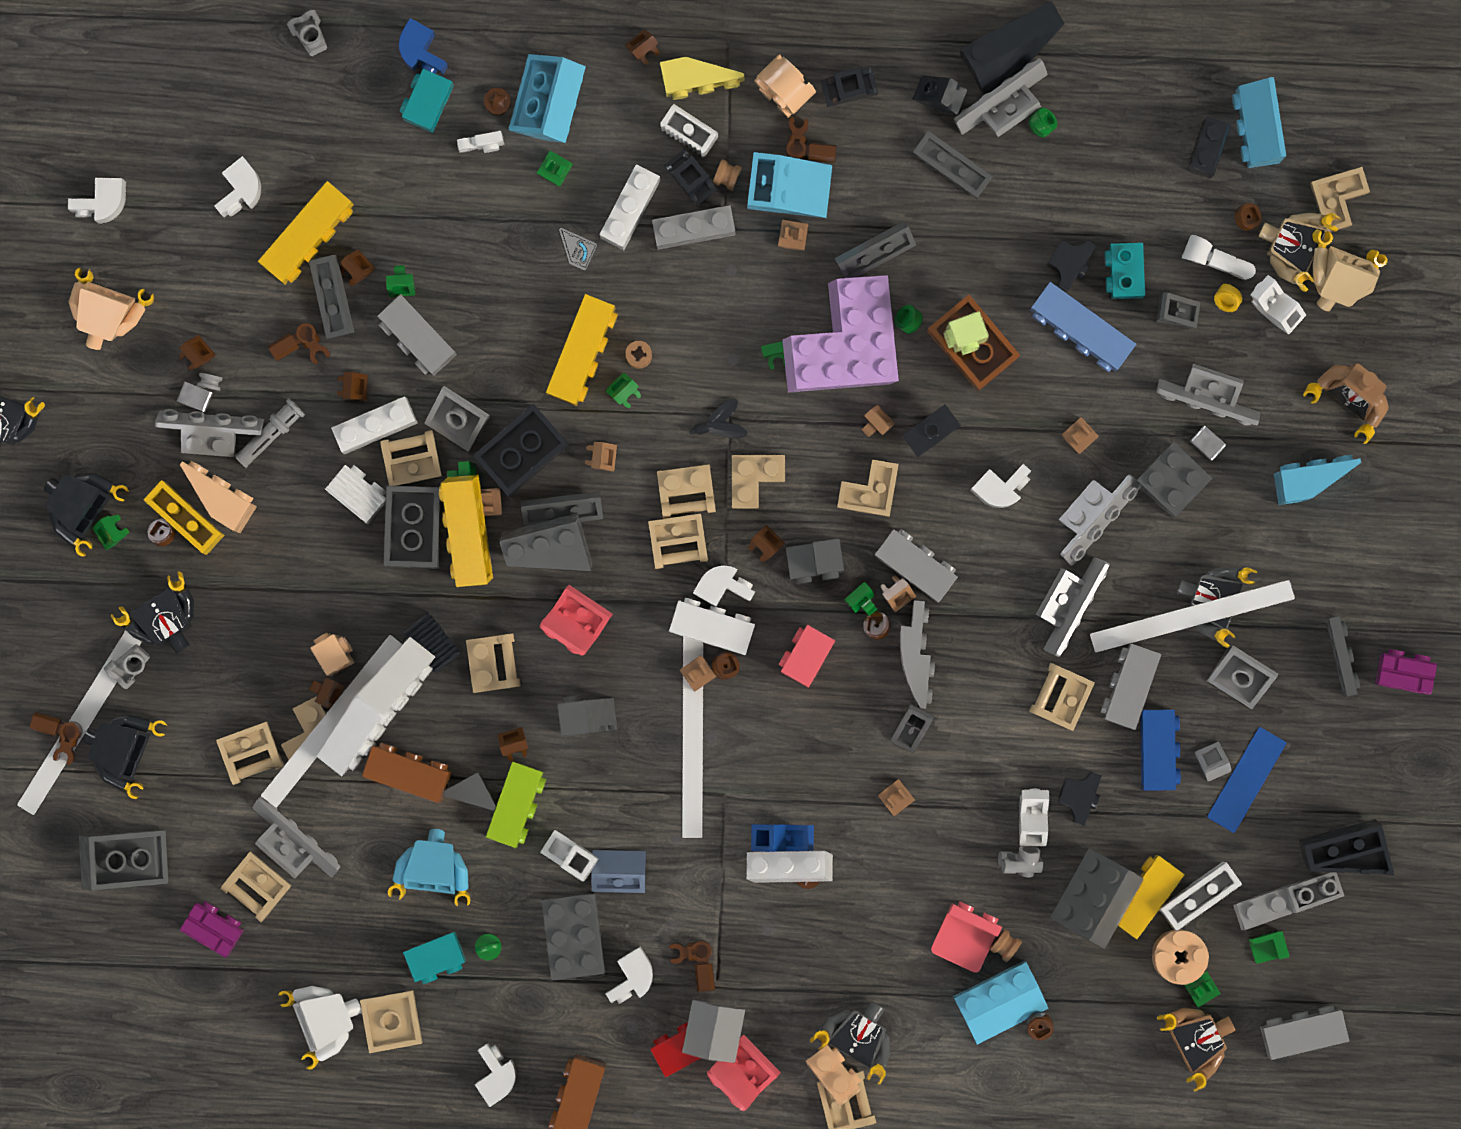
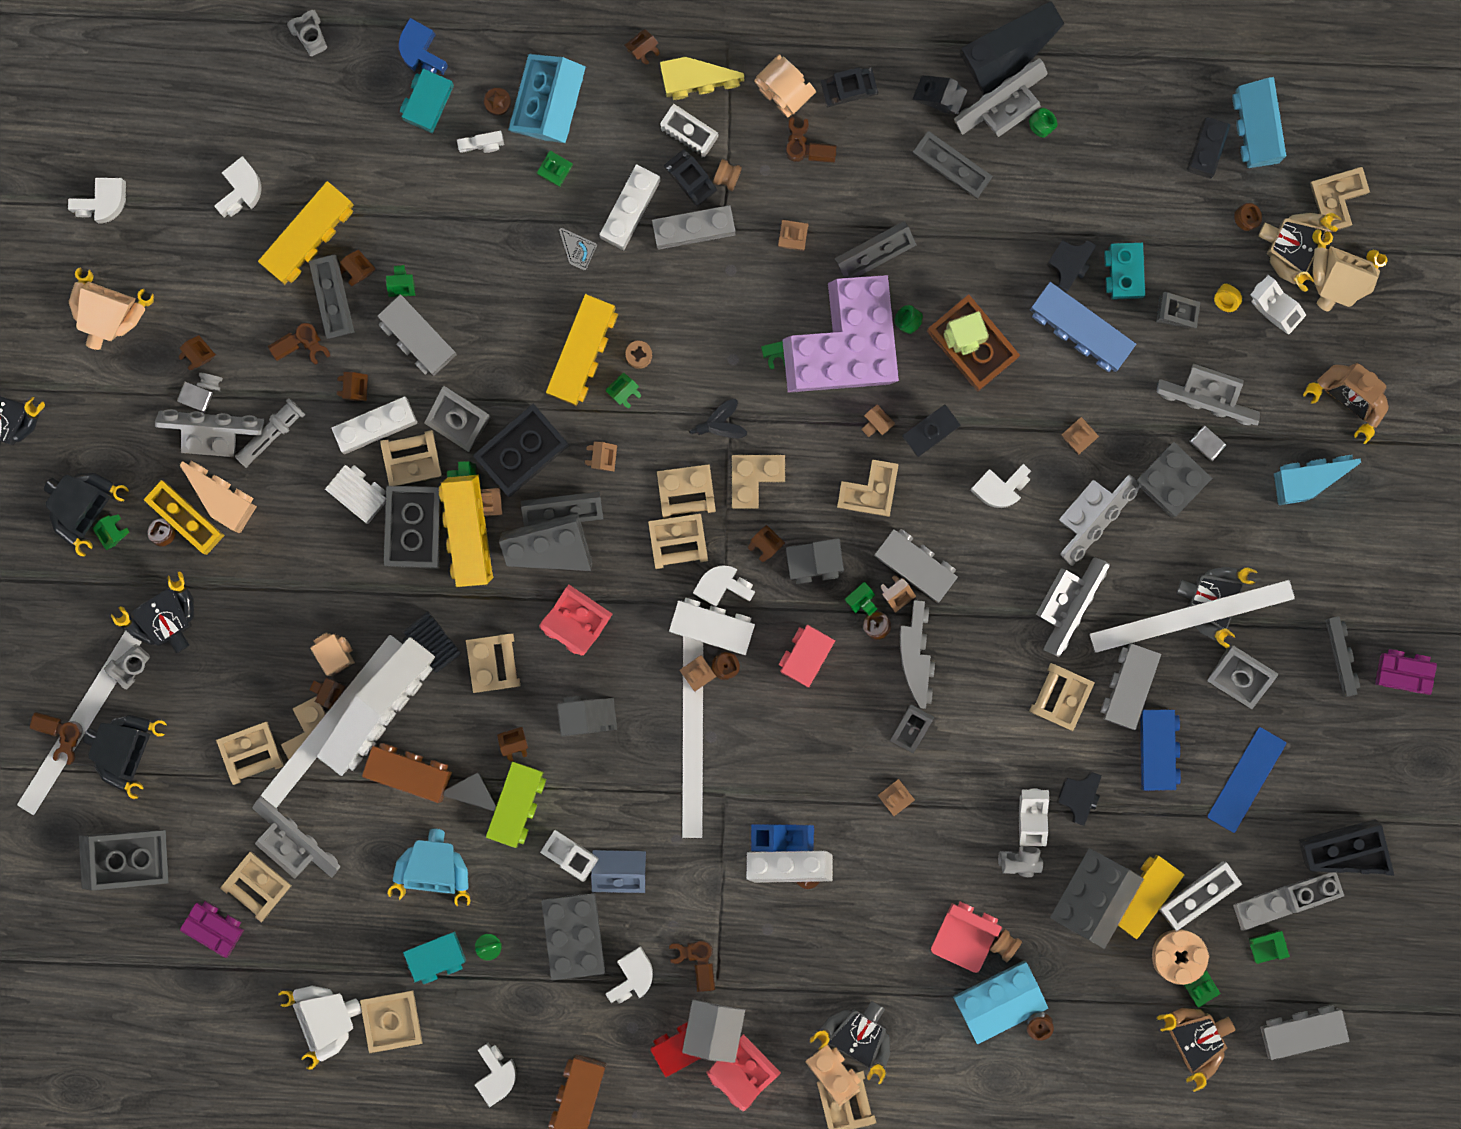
medium azure slope [747,152,832,218] -> none
white piece [1182,235,1256,280] -> none
light grey slope [1195,741,1231,781] -> none

